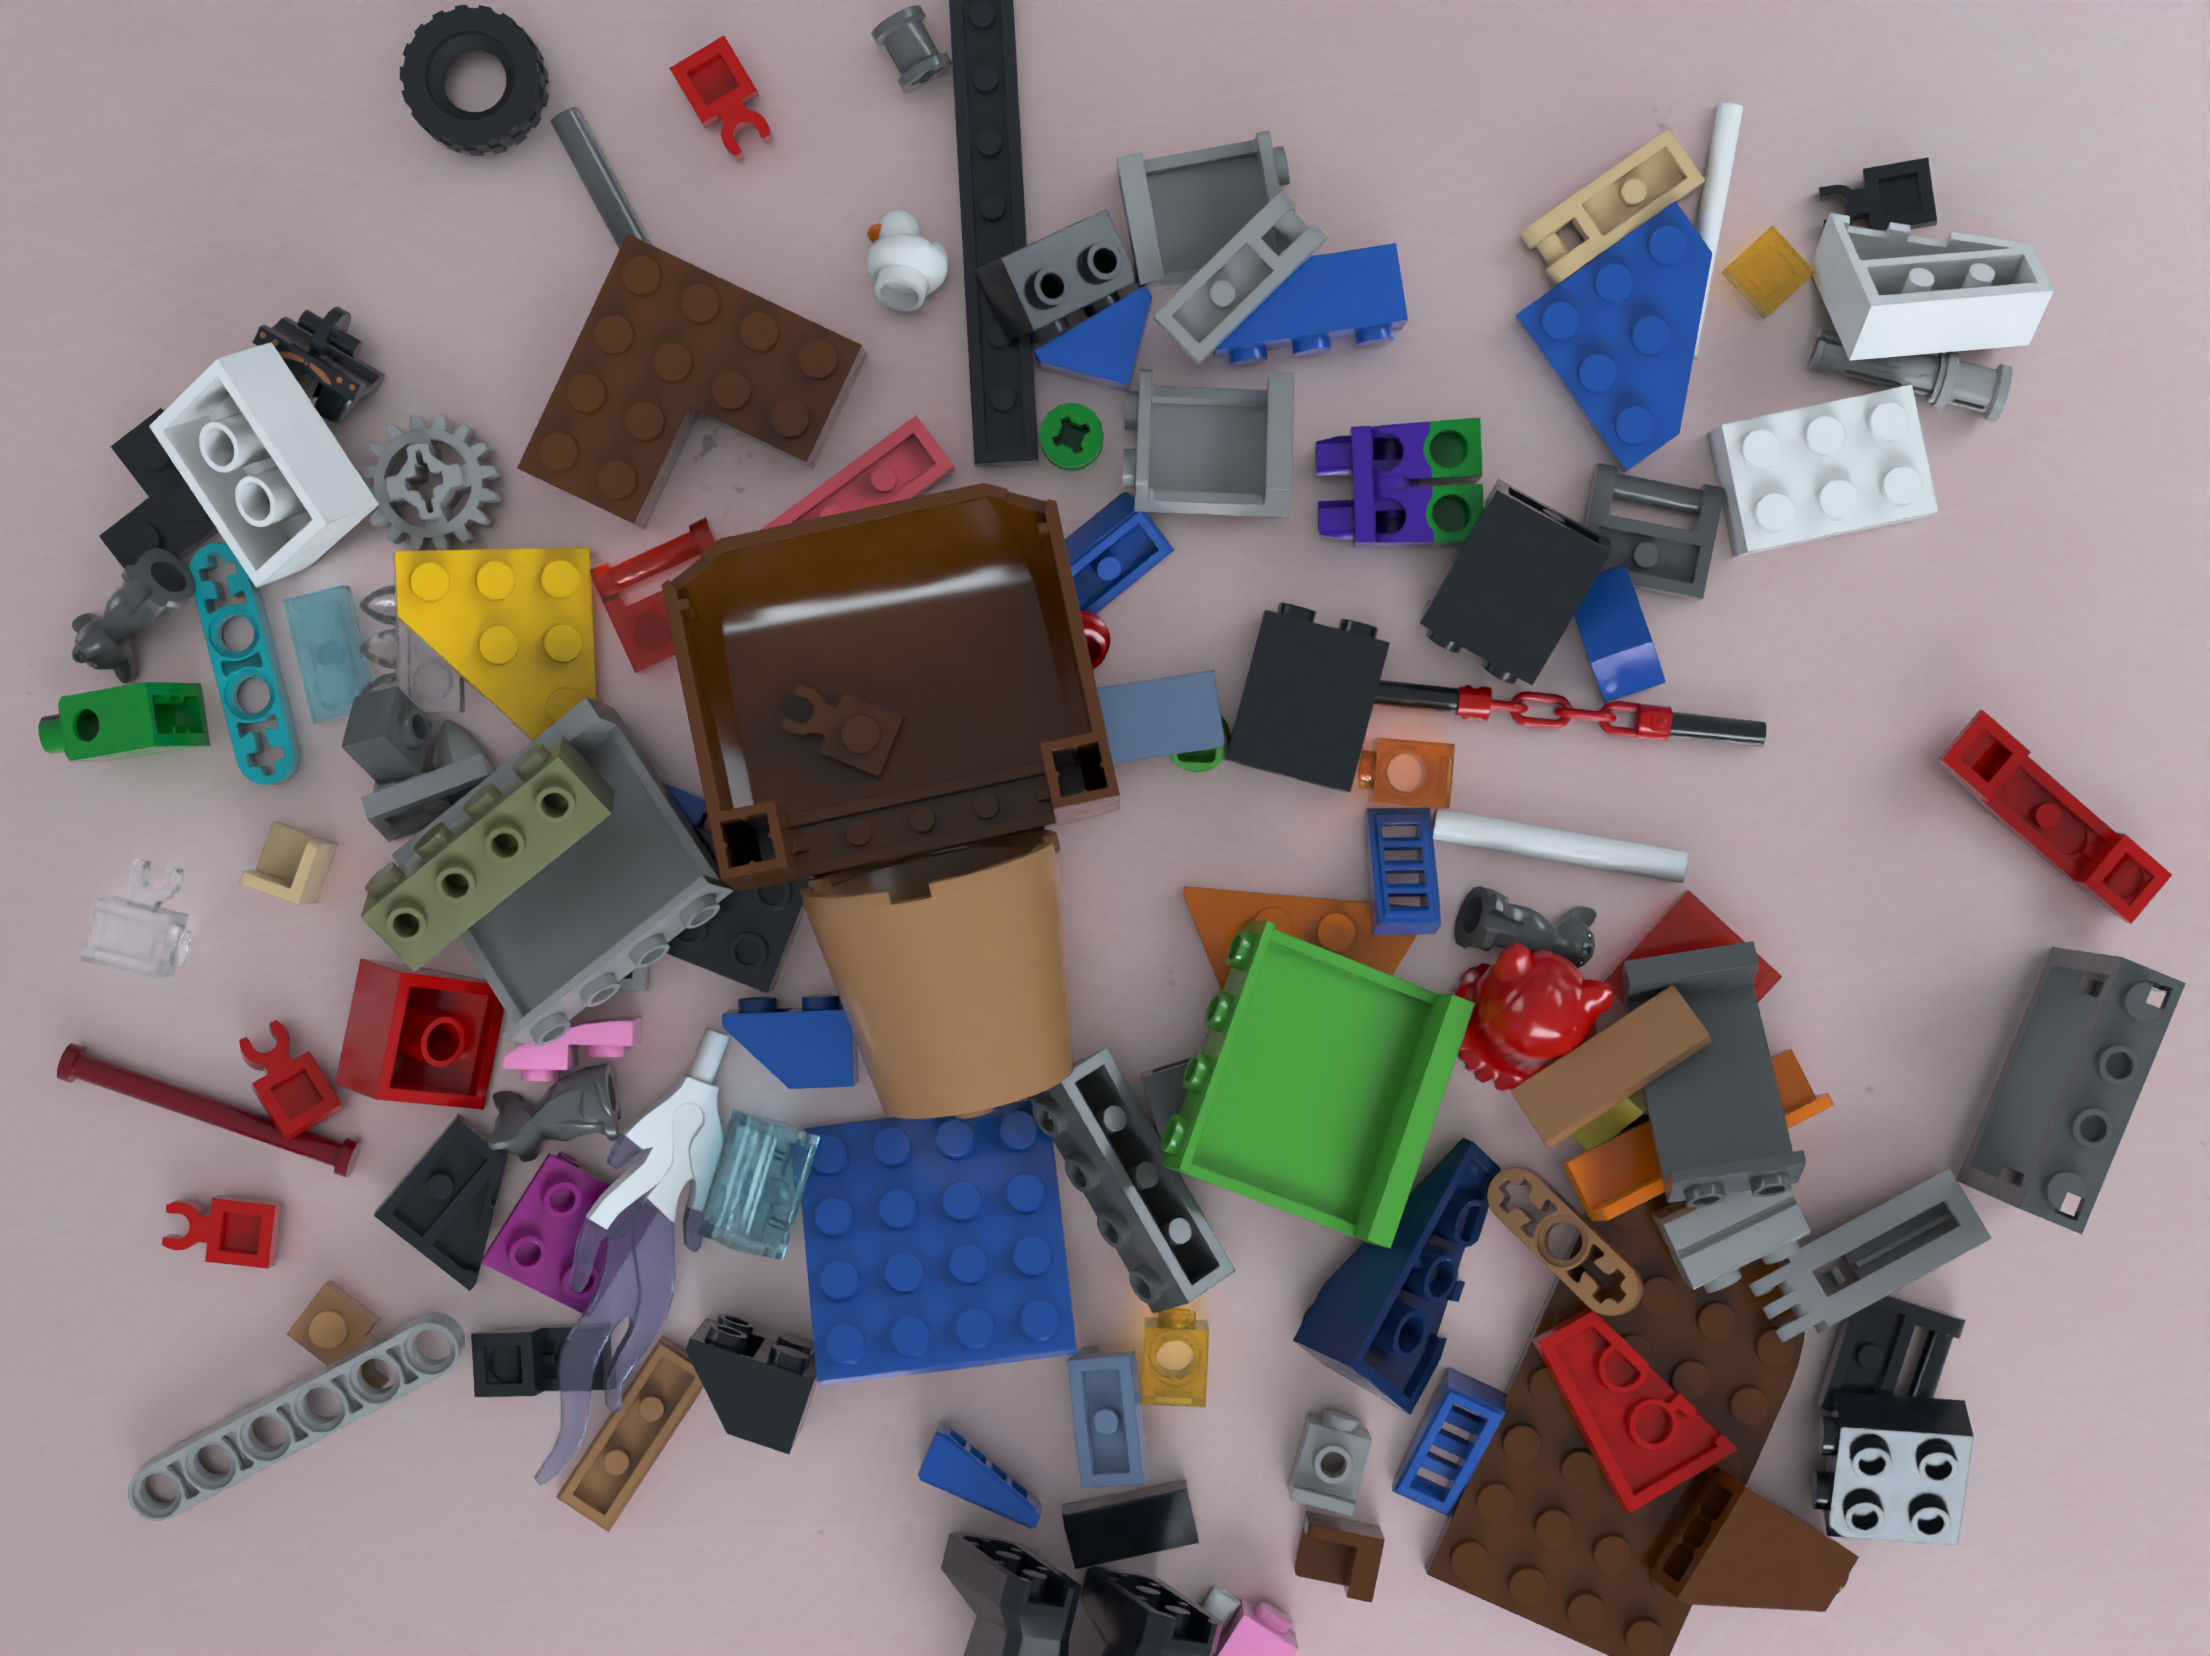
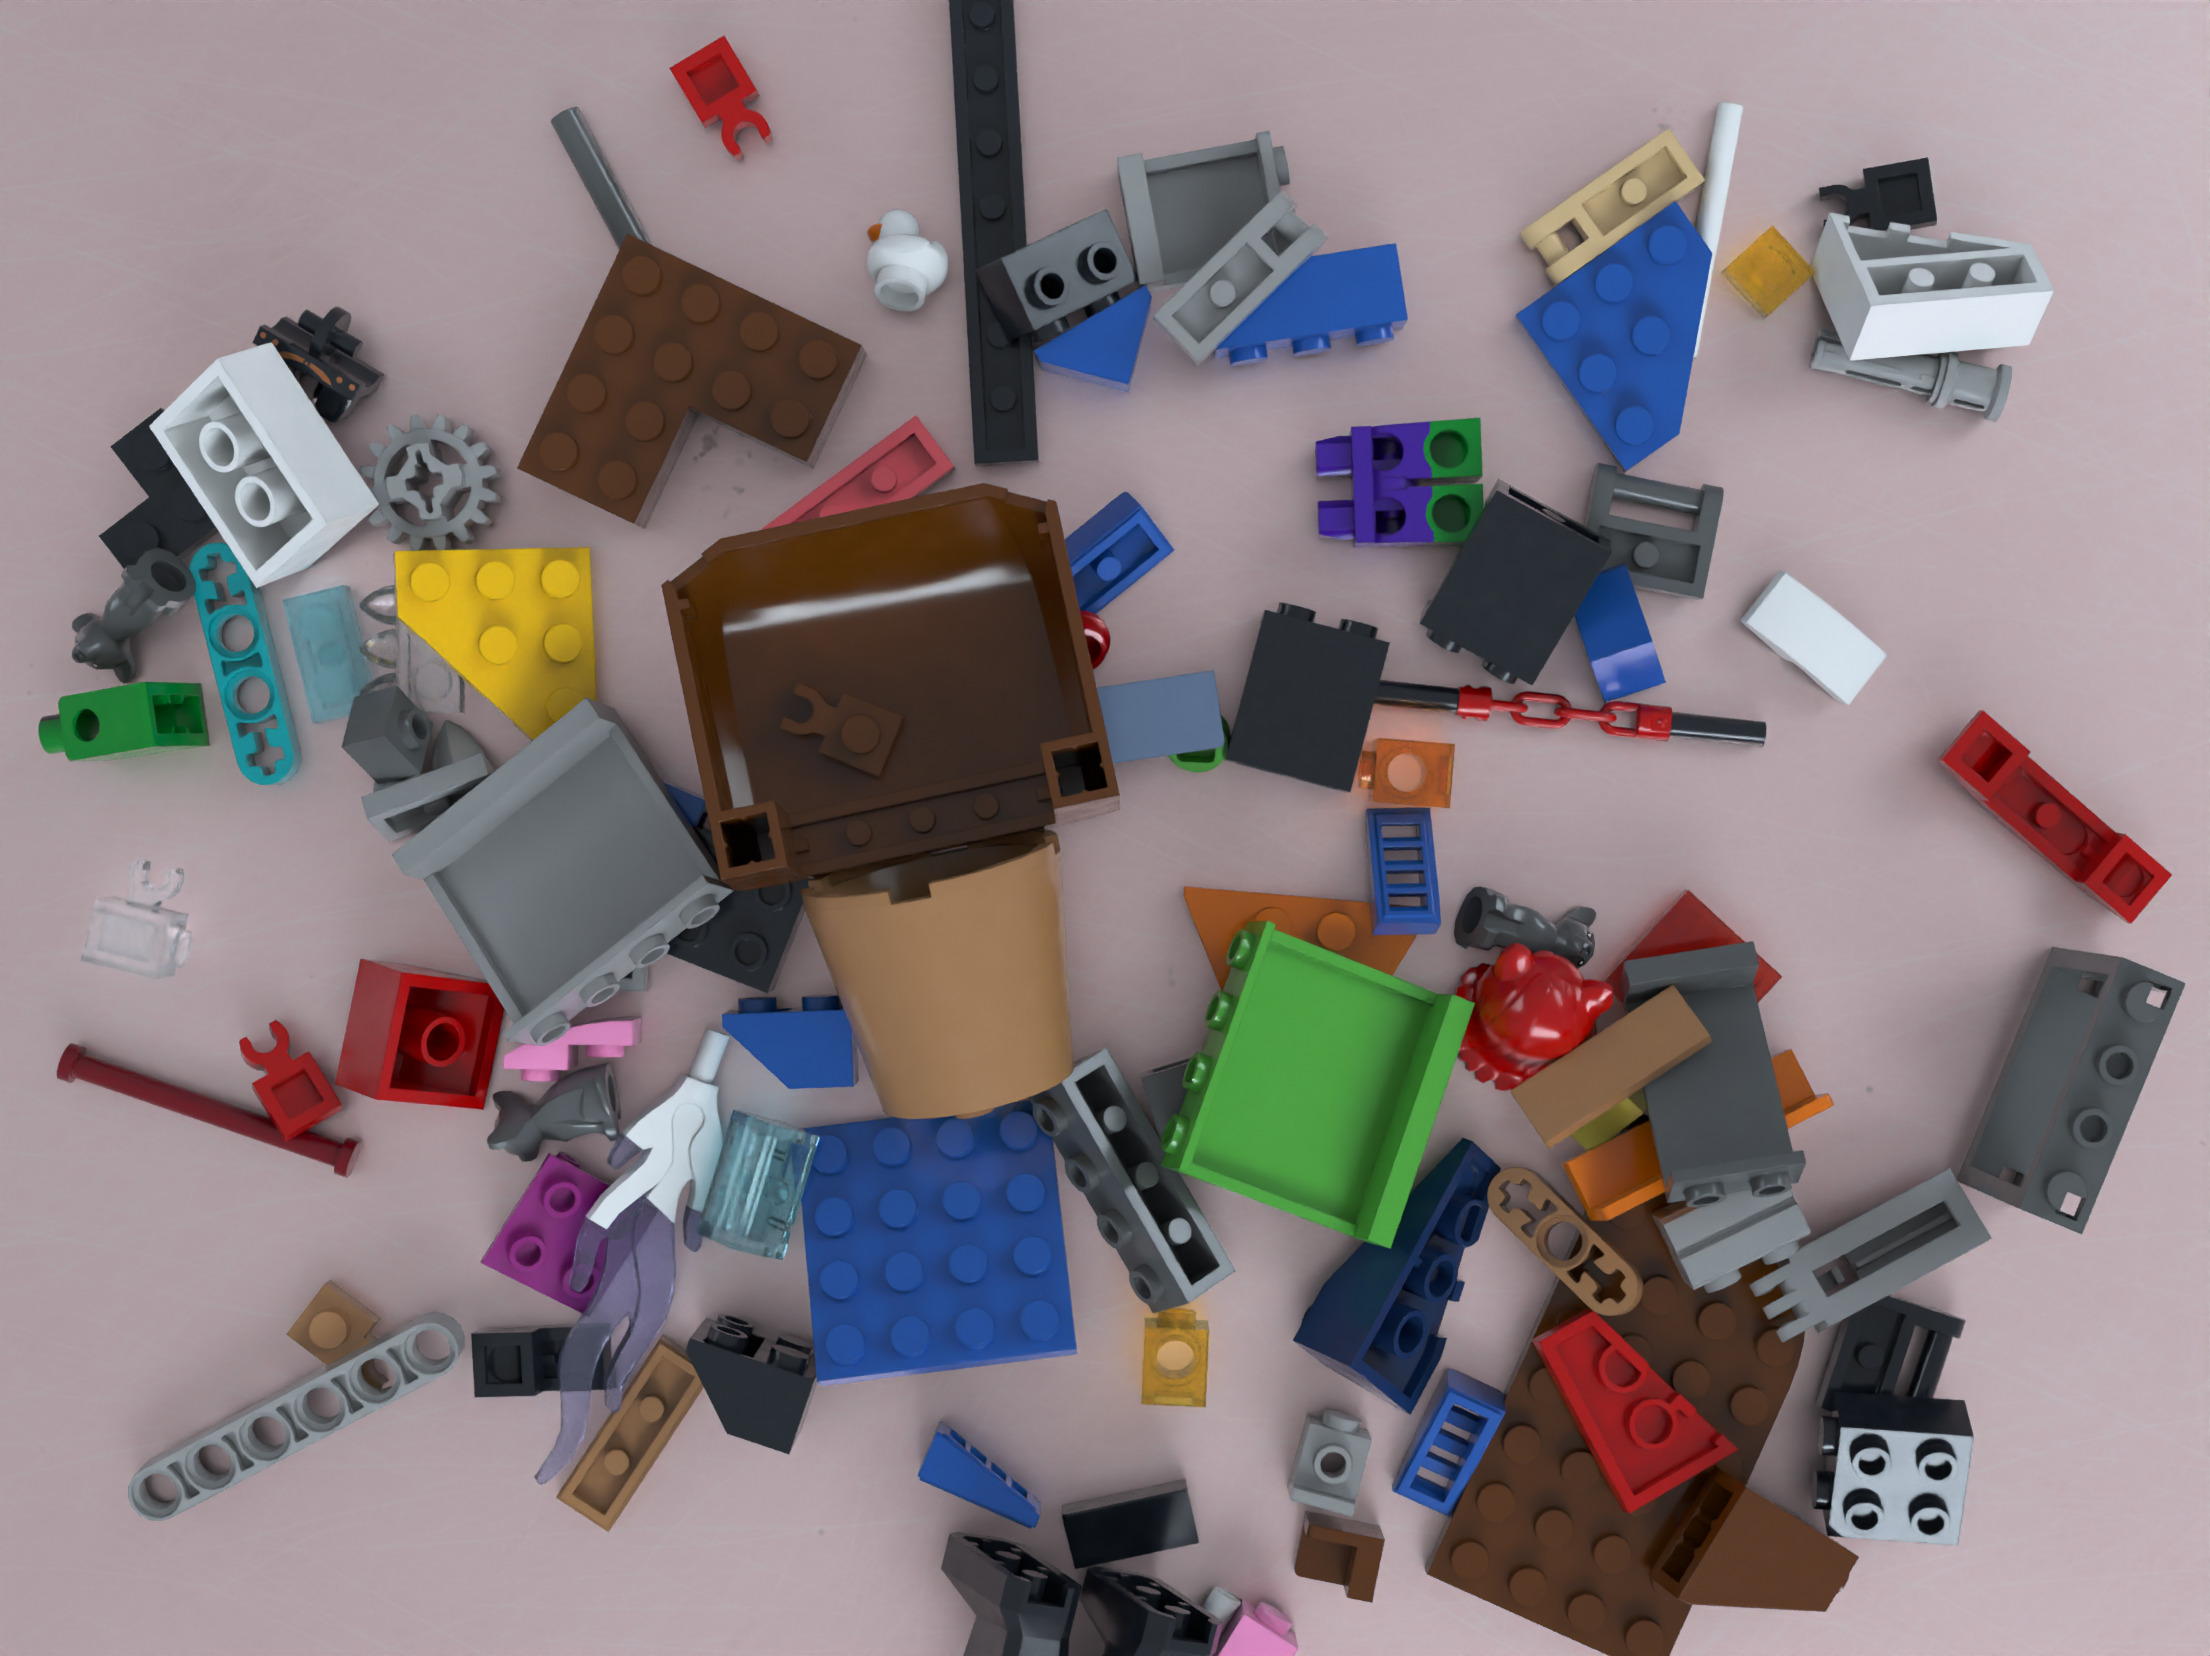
red plate [162,1195,282,1269] -> none
tan panel [239,822,338,905] -> none
olive brick [360,735,615,972] -> none
black wing [373,1113,508,1291] -> none
black tyre [399,5,549,156] -> none
clear red plate [590,517,718,674] -> none
dark grey bush [871,5,952,92] -> none
green wheel [1039,403,1104,472] -> none
sand blue panel [1067,1346,1150,1489] -> none
light grey panel [1122,369,1294,518] -> none
white piece [1432,808,1688,883] -> none
white brick [1707,385,1938,558] -> none
none -> white slope [1740,570,1887,705]

